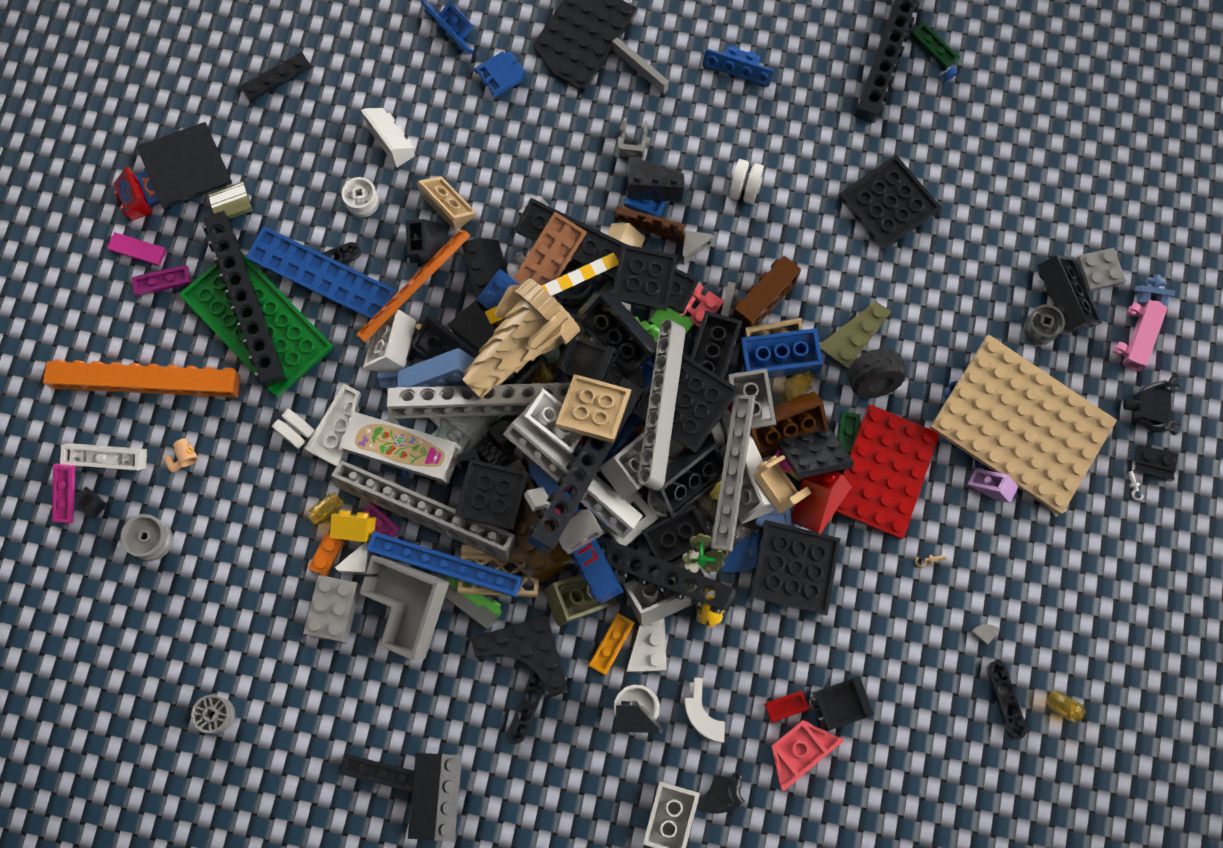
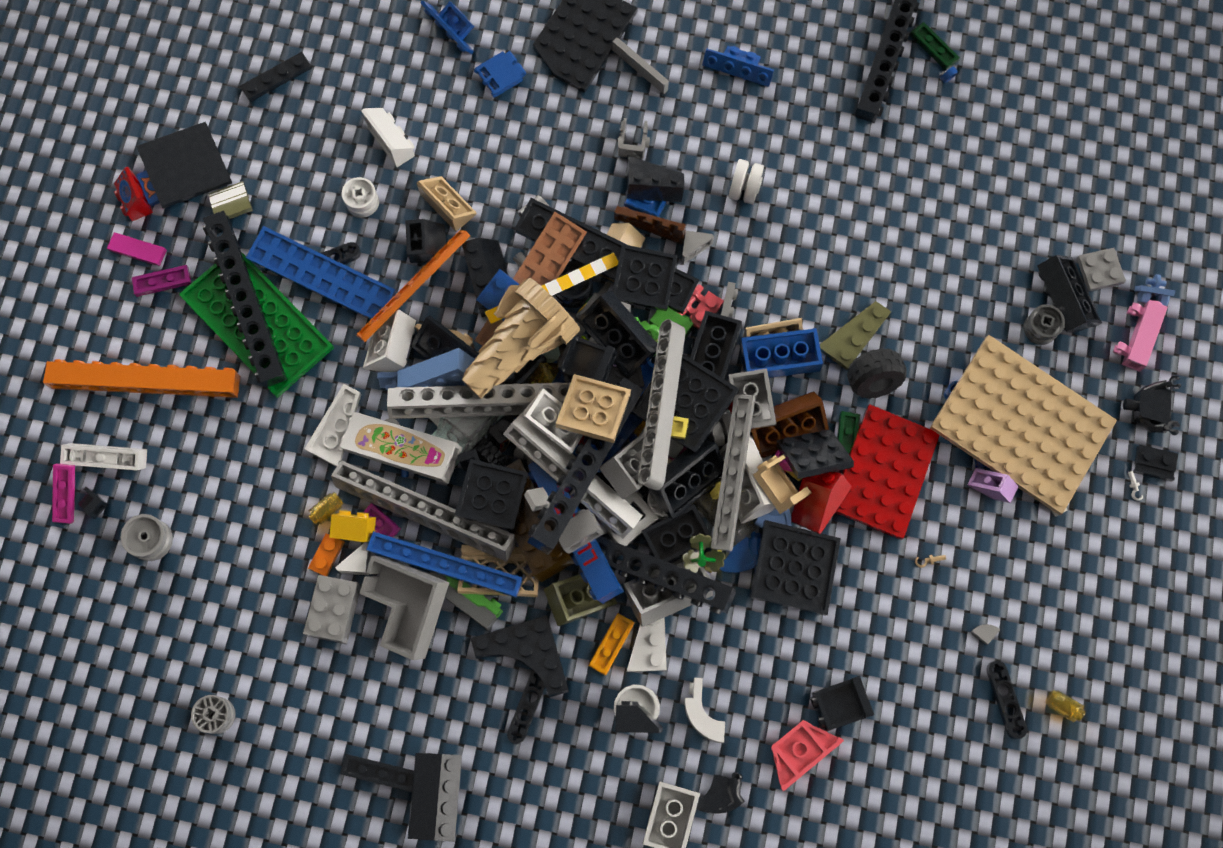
light nougat piece [164,438,199,472] -> none
white wheel [271,408,314,449] -> none
black panel [447,301,497,354] -> none
yellow head [696,596,723,627] -> none
reddish brown brick [733,255,801,331] -> none
red tile [764,690,810,723] -> none
clear yellow hips [783,371,816,400] -> none
black plate [838,155,943,251] -> none
none -> light yellow plate [671,416,689,440]

